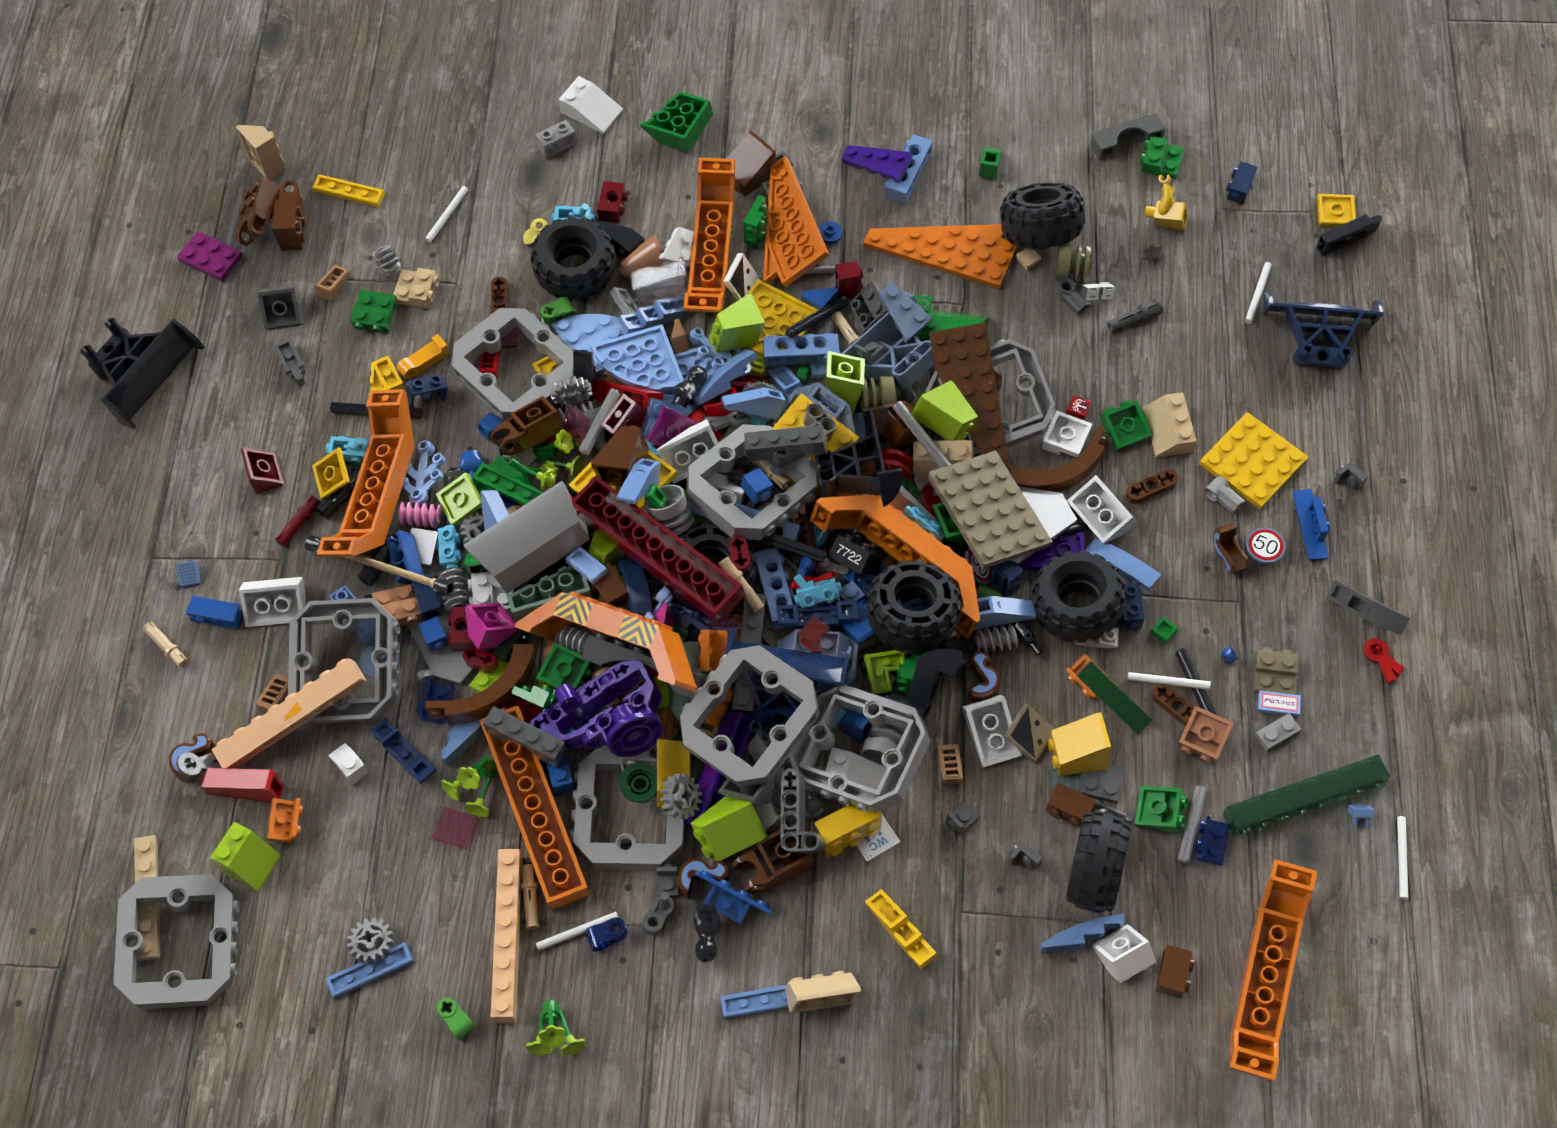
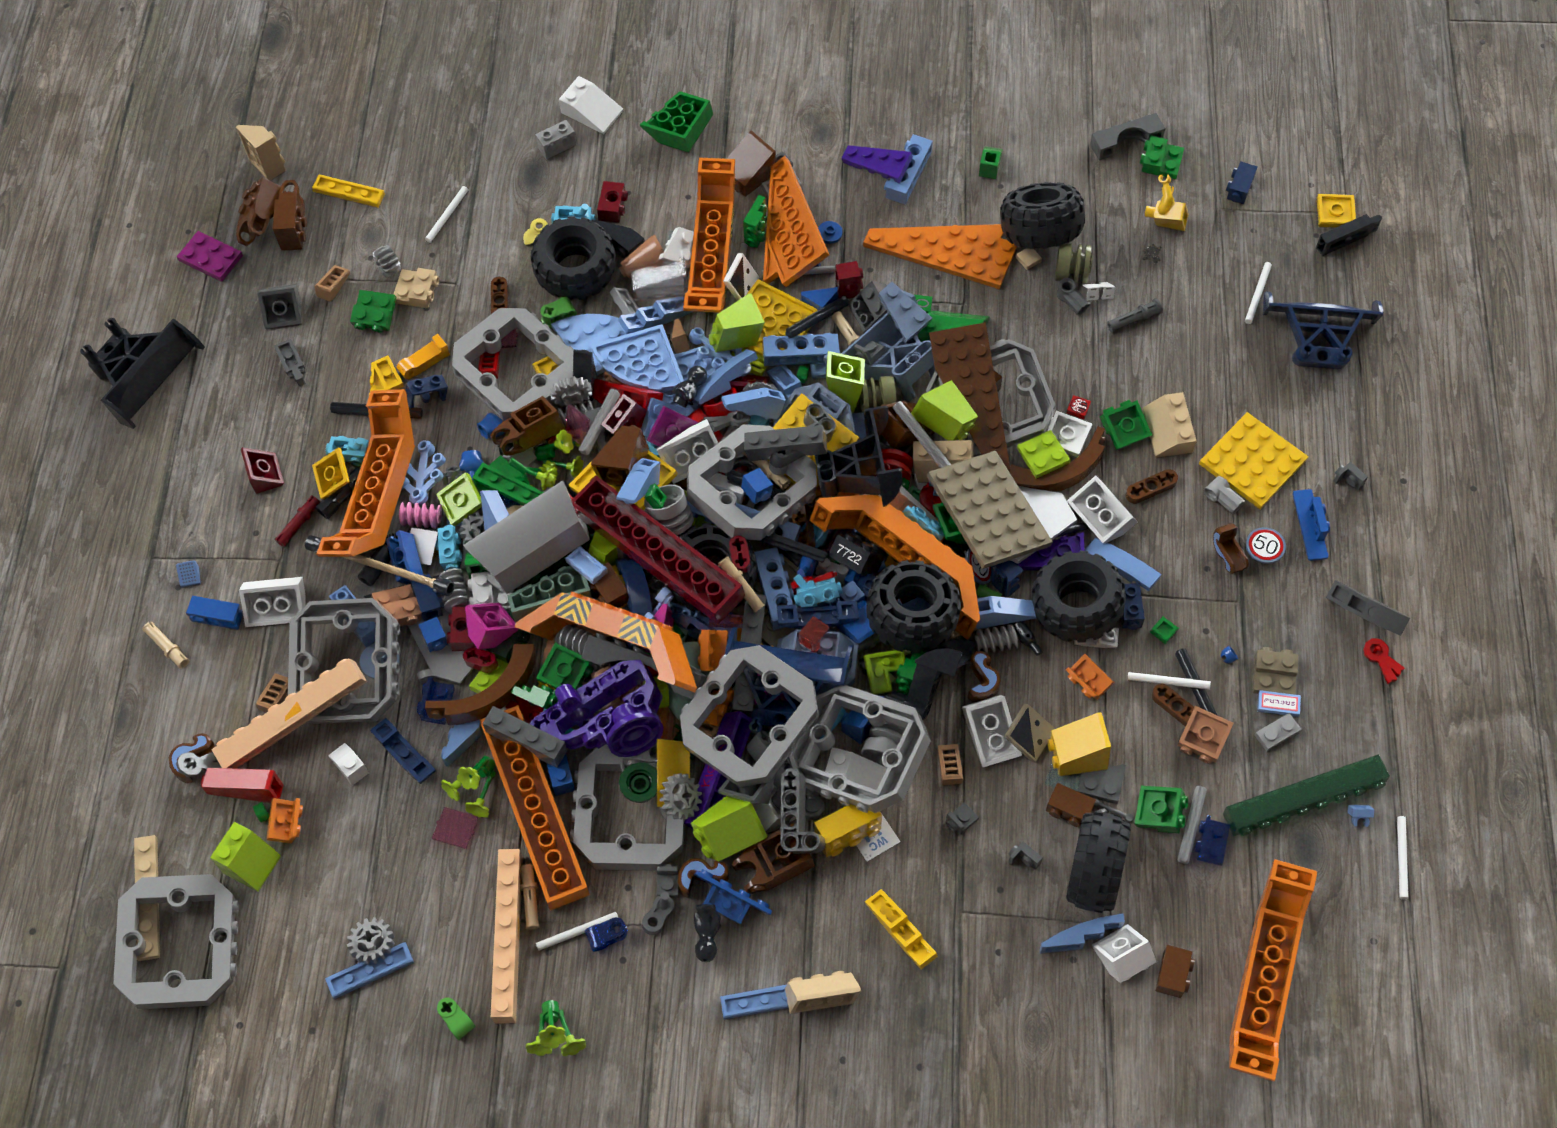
dark green slope [1076,661,1153,734] -> none
none -> green axle [253,802,269,823]
none -> lime plate [1017,430,1070,478]

